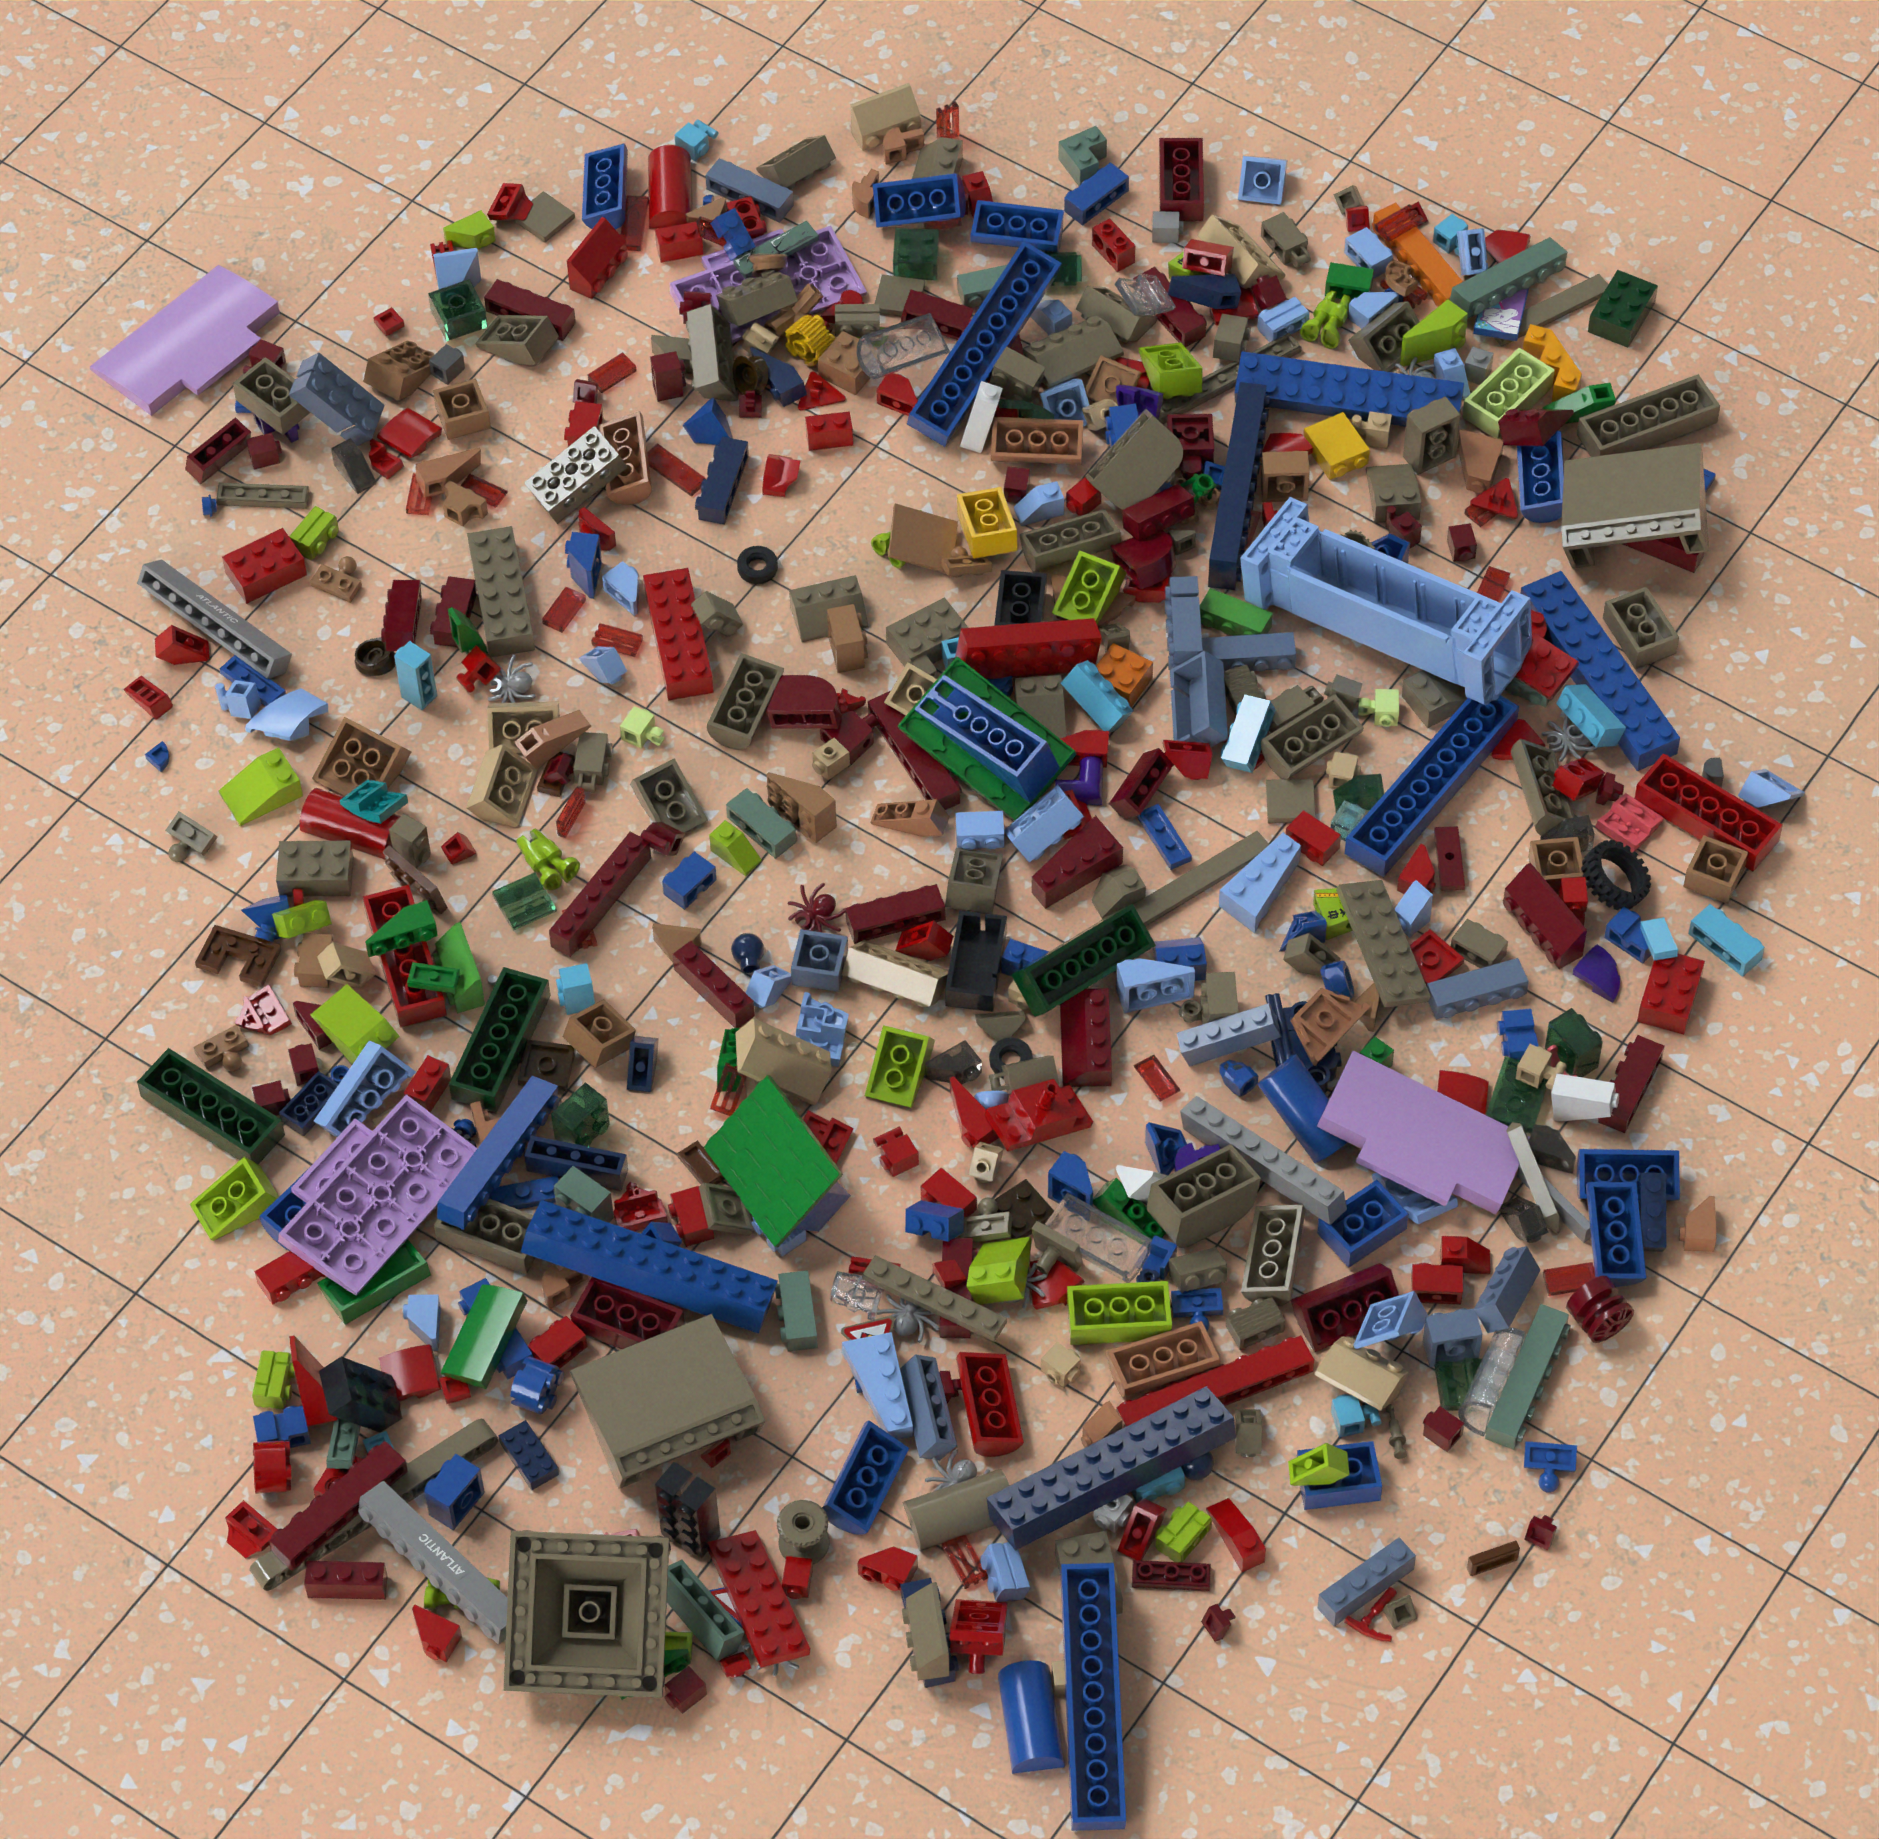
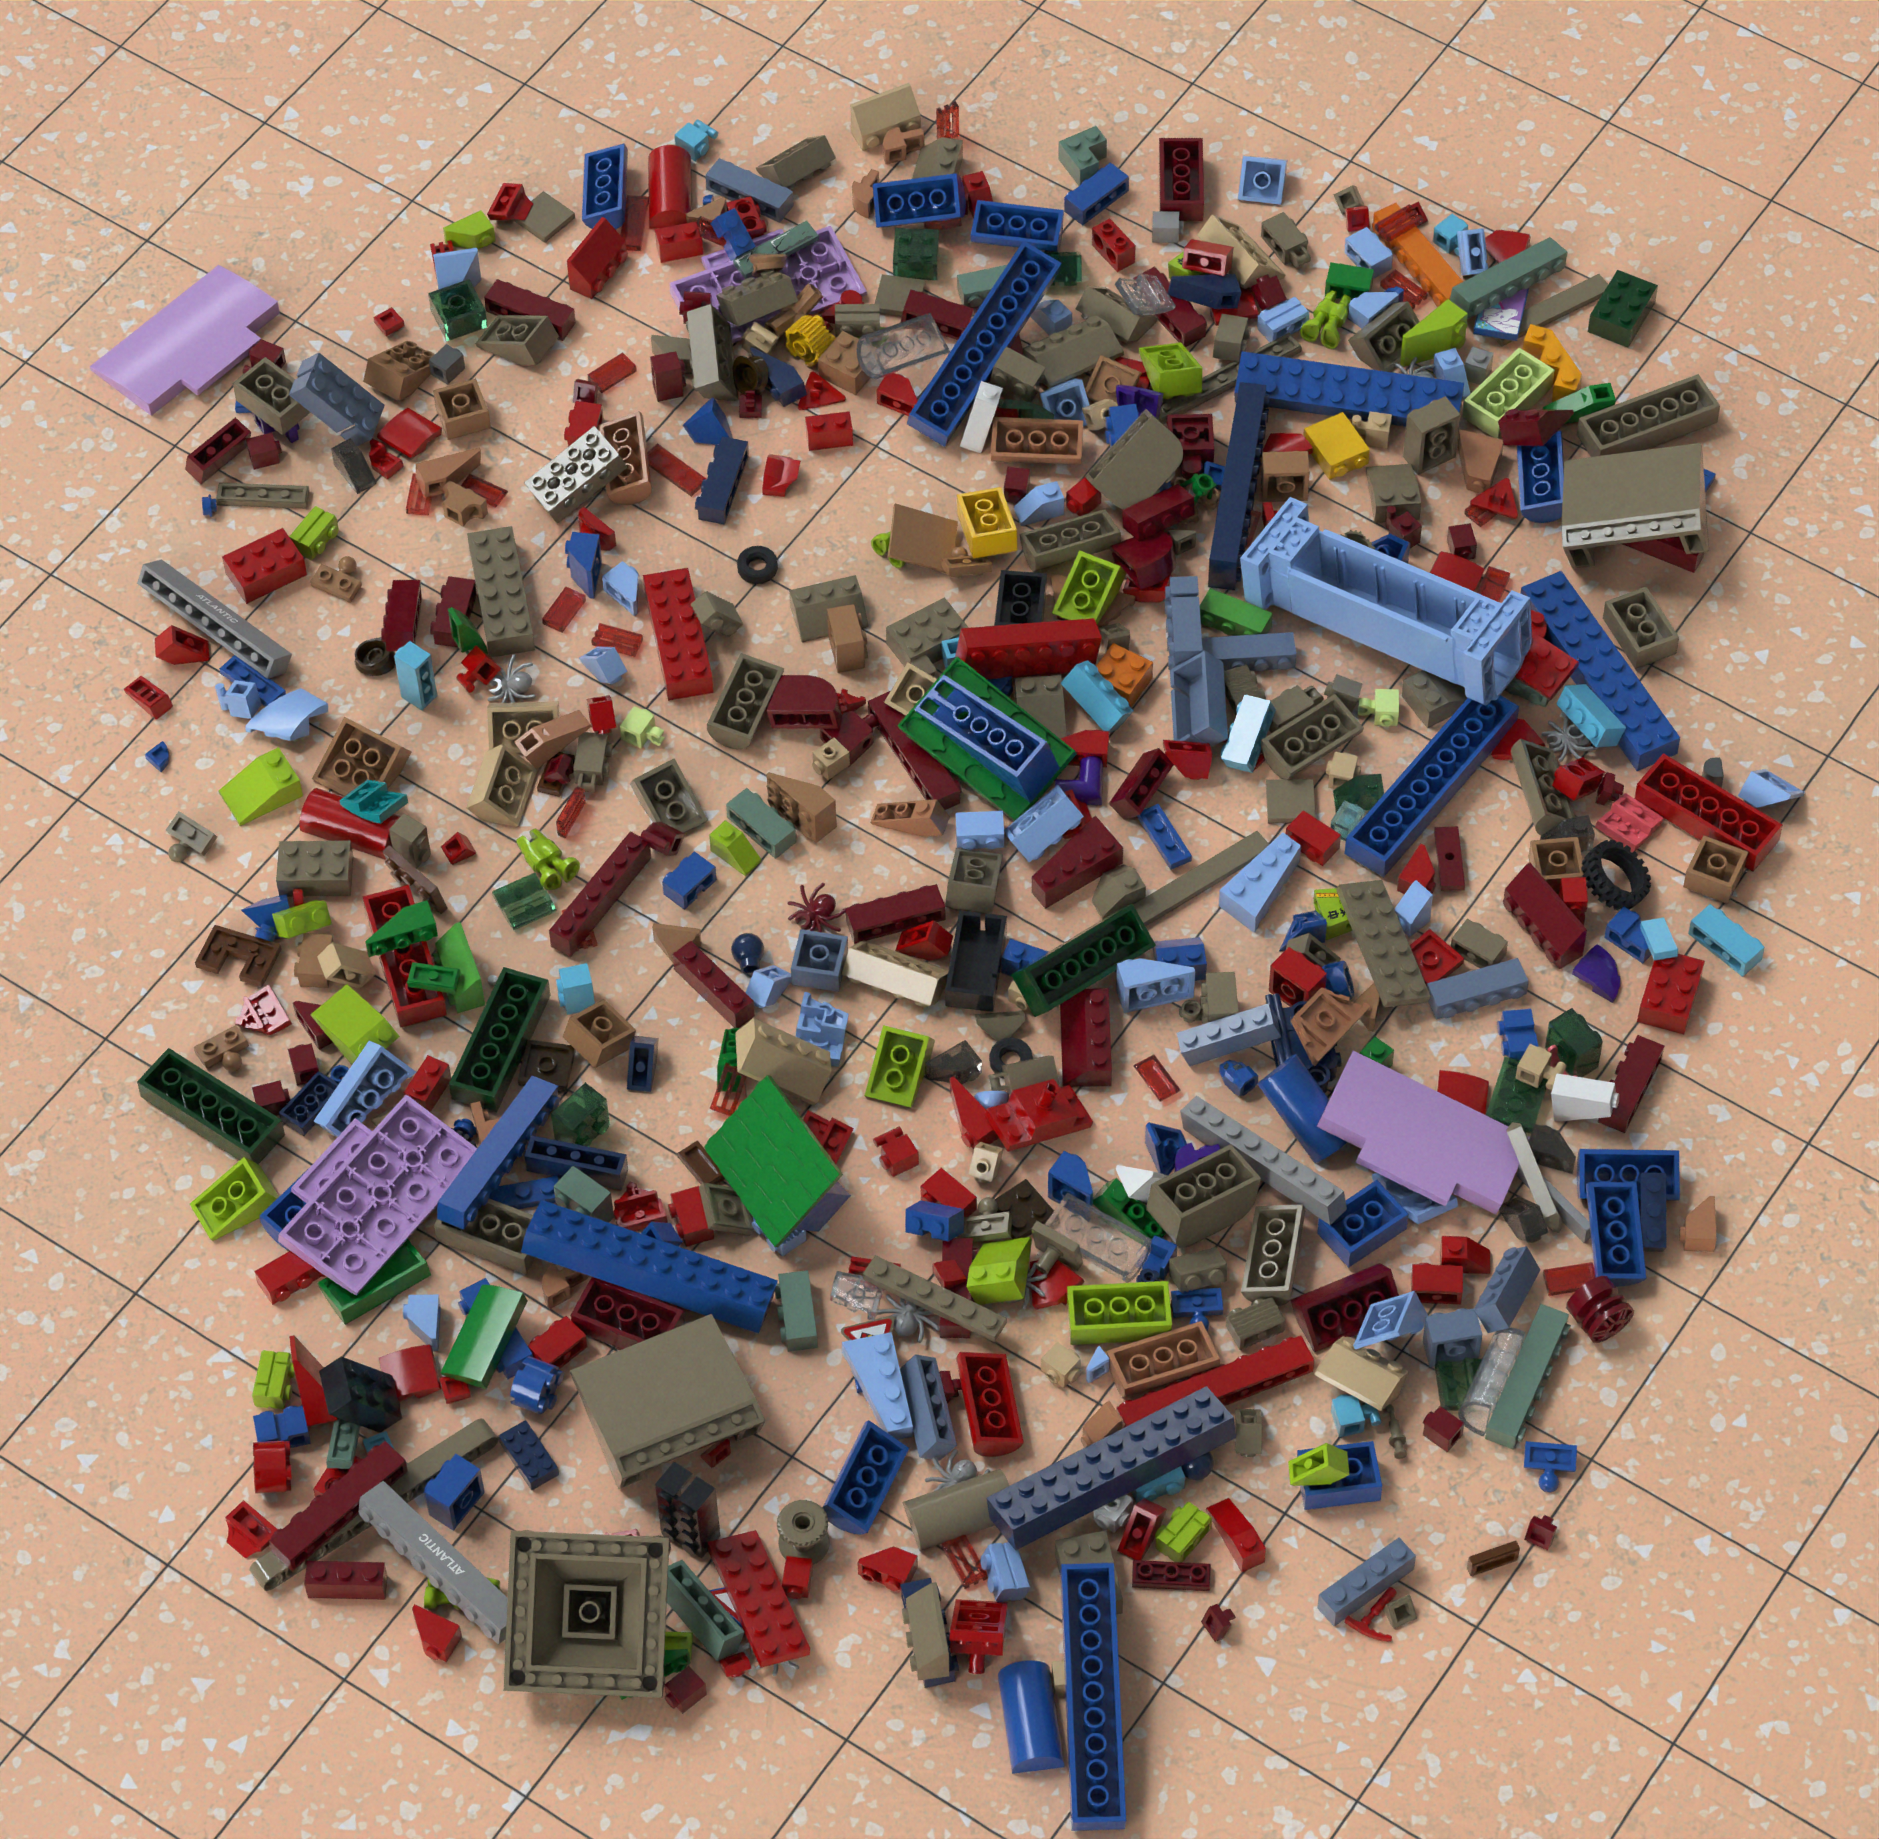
medium nougat tile [1385,259,1418,297] -> none
none -> red brick [587,695,616,734]
none -> light blue slope [1086,1346,1109,1383]
none -> red brick [1269,947,1327,1007]
none -> red slope [1429,551,1485,591]

